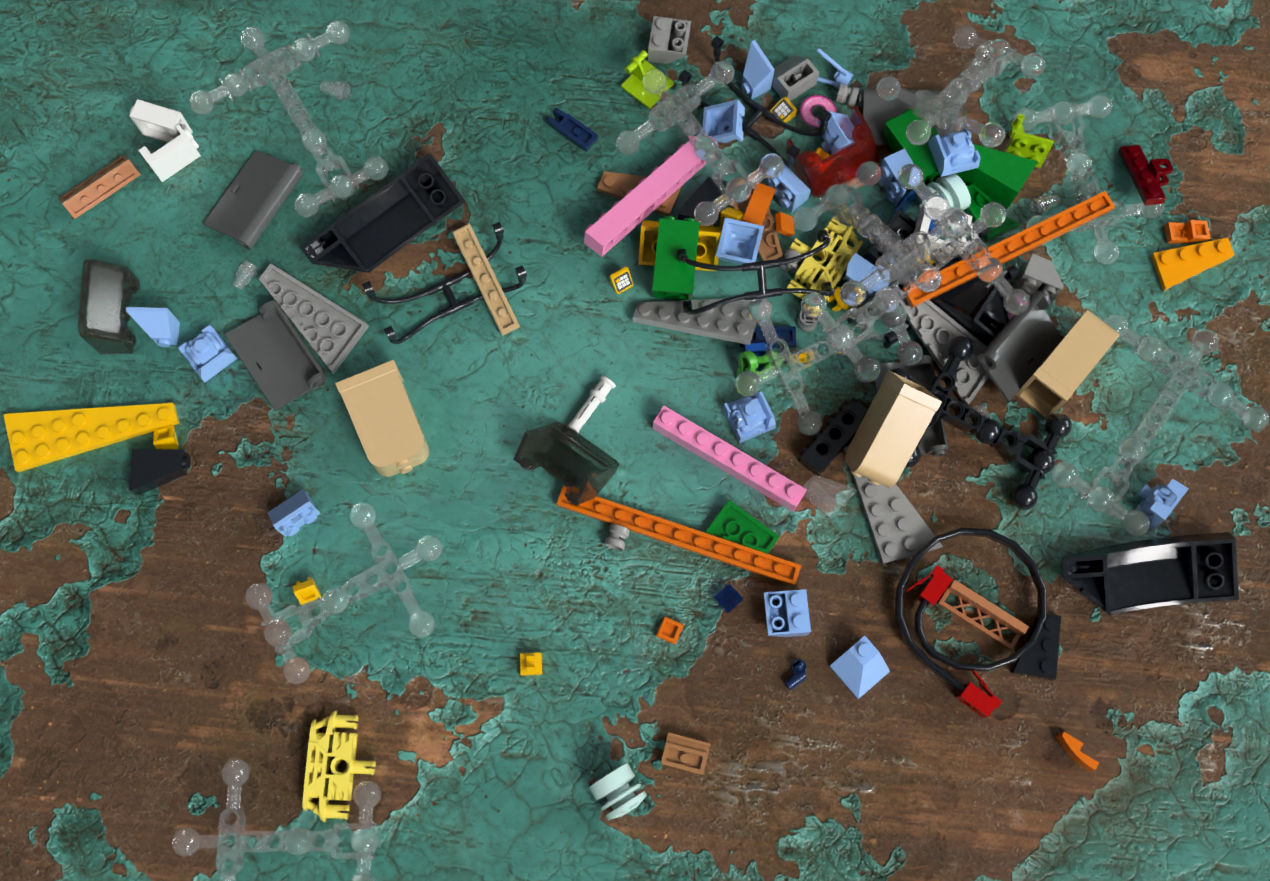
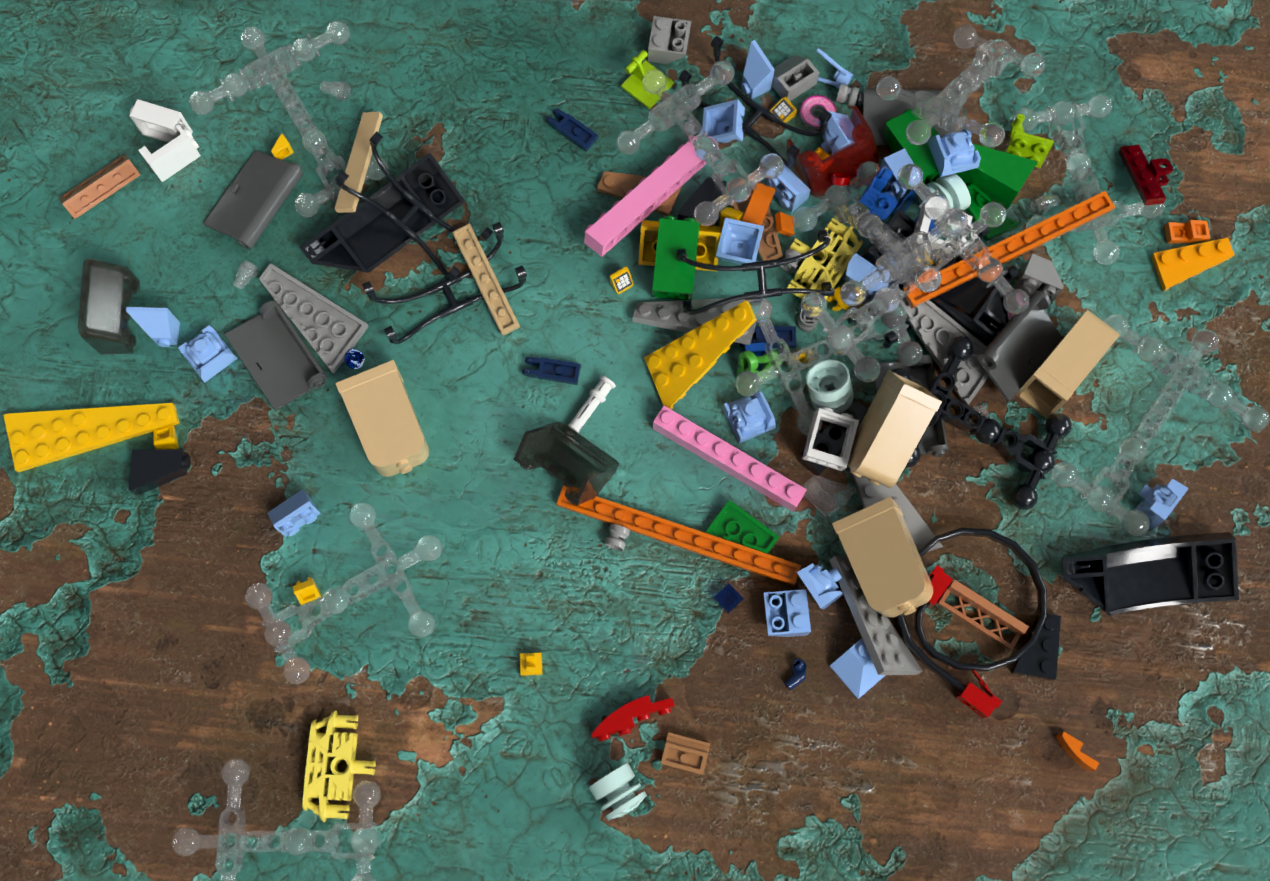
orange tile [656,616,684,645] -> none
none -> yellow slope [271,134,294,160]
none -> tan tile [334,112,383,213]
none -> black bar [335,131,493,280]
none -> clear blue plate [344,349,365,369]
none -> dark blue hinge [522,357,581,385]
none -> red slope [592,695,674,742]
none -> yellow wing [644,300,757,410]
none -> light blue brick [797,563,844,609]
none -> white window [802,407,859,471]
none -> light aqua wheel [806,360,854,414]
none -> light grey wing [829,556,923,675]
none -> red tile [830,173,851,186]
none -> tan piece [832,497,933,617]
none -> blue piece [859,167,897,220]

